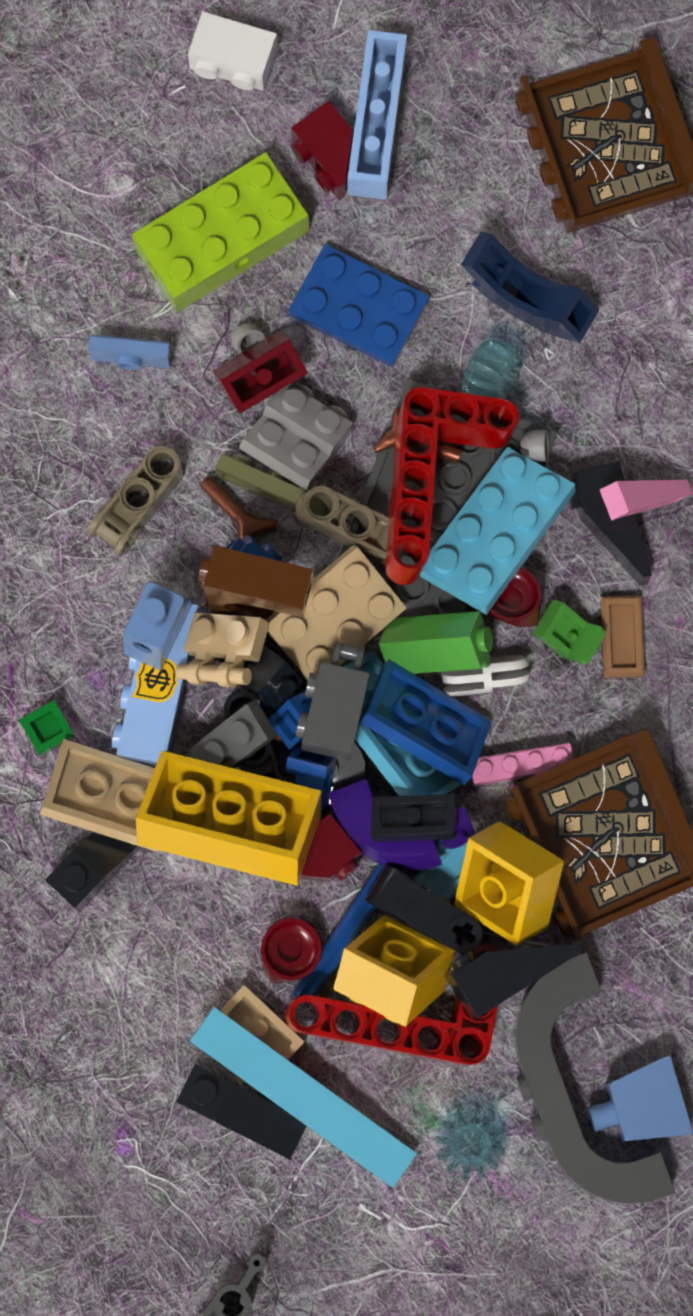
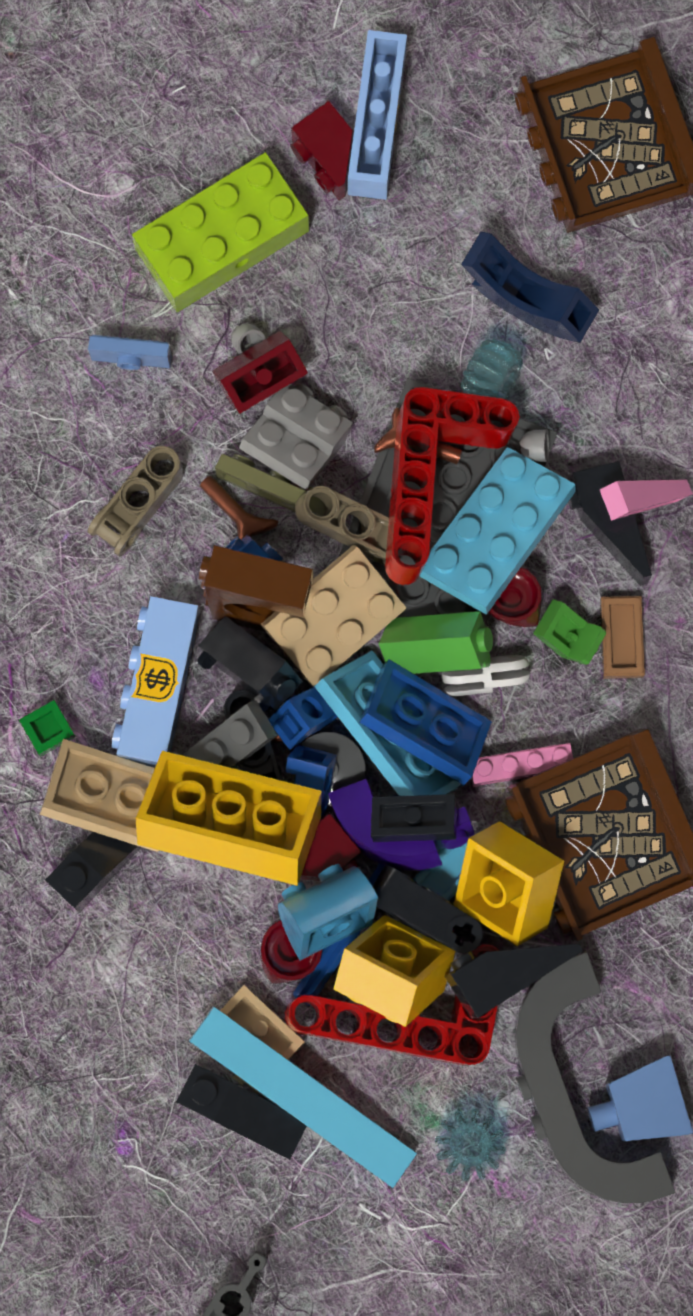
medium blue torso [123,581,194,671] -> none
tan plate [175,613,269,688] -> none
white brick [188,11,278,91] -> none
blue plate [288,244,430,368] -> none
dark grey brick [295,641,370,761] -> none
none -> dark azure brick [278,864,378,961]

